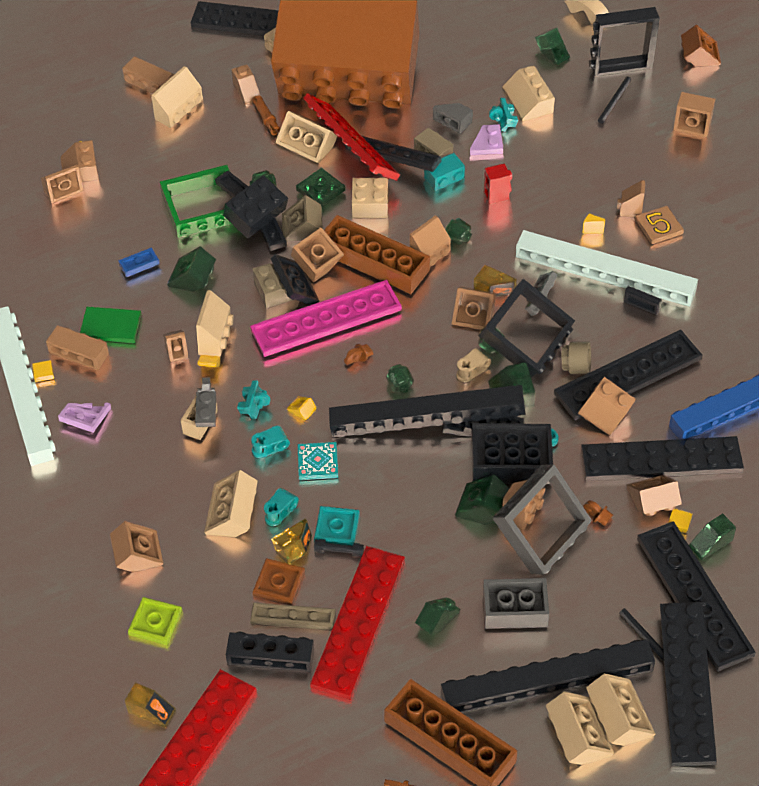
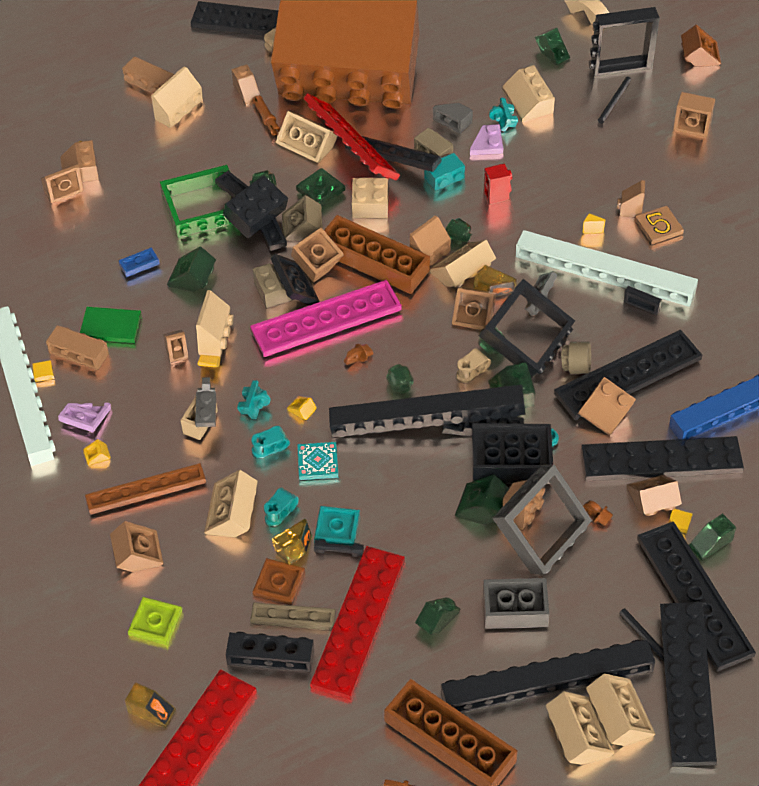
none -> yellow slope [83,439,111,465]
none -> dark orange plate [85,463,206,515]
none -> tan slope [429,240,496,288]

